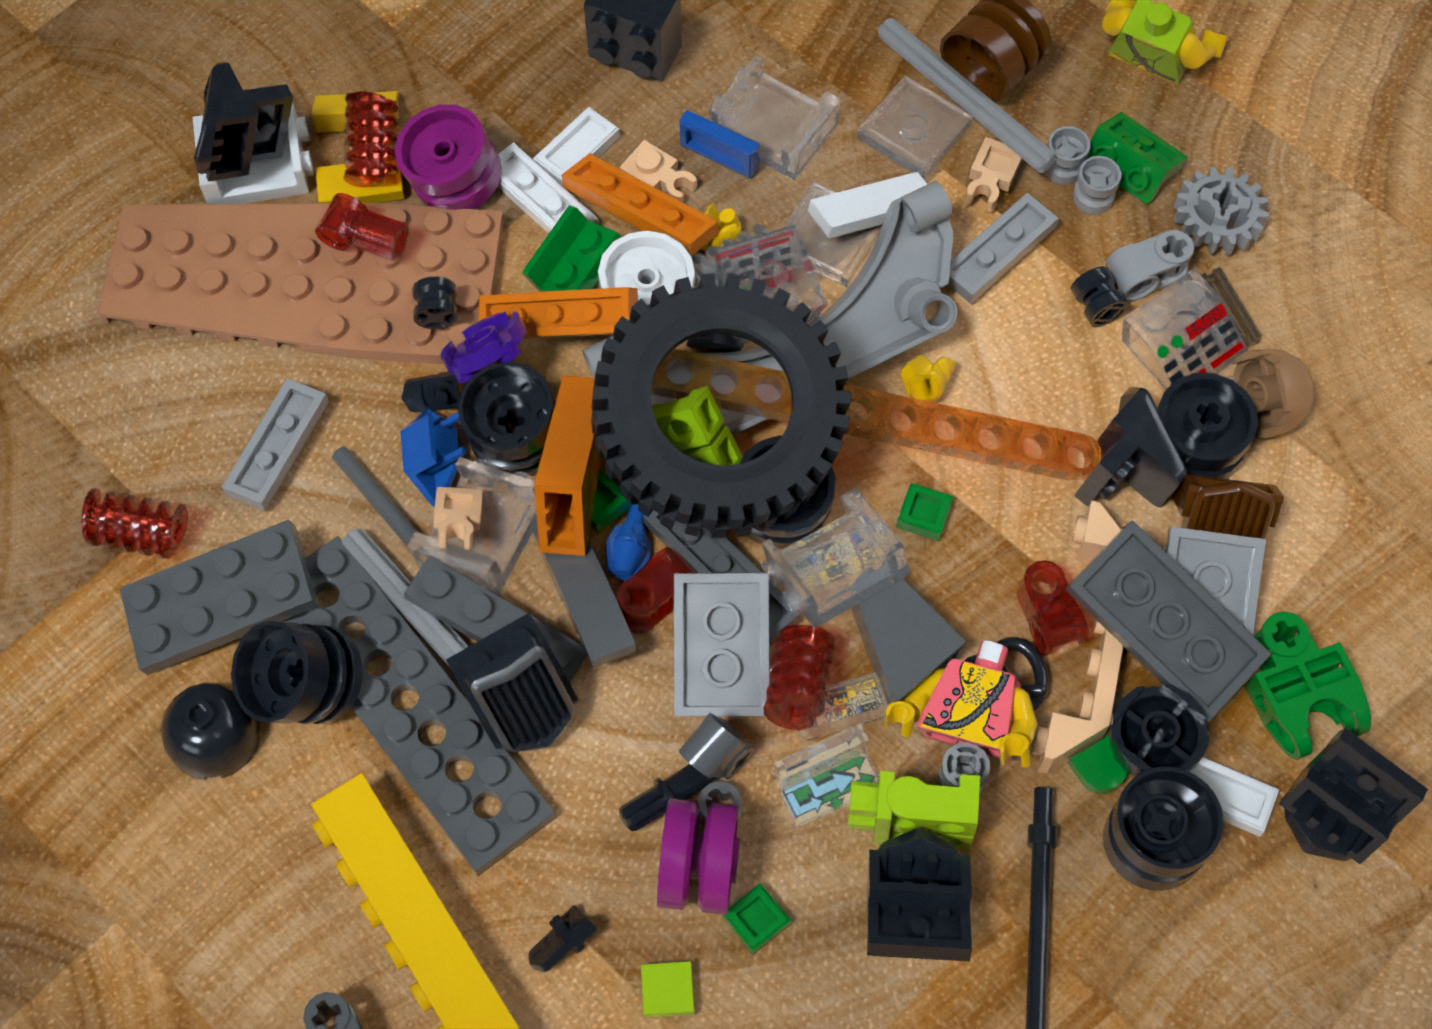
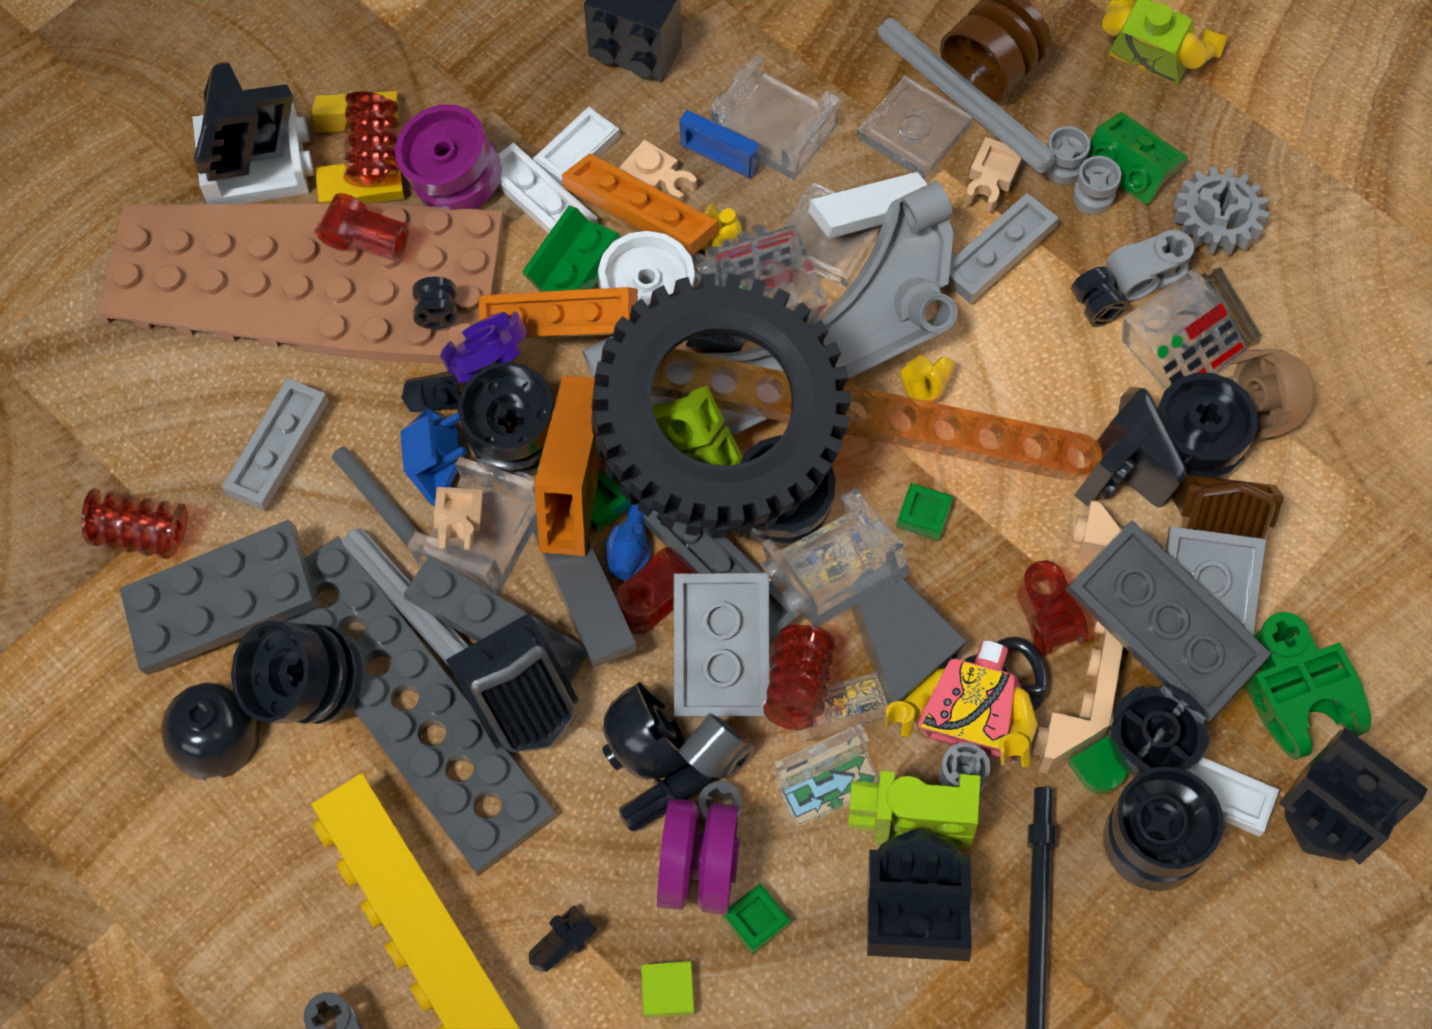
none -> black cylinder [602,682,688,780]

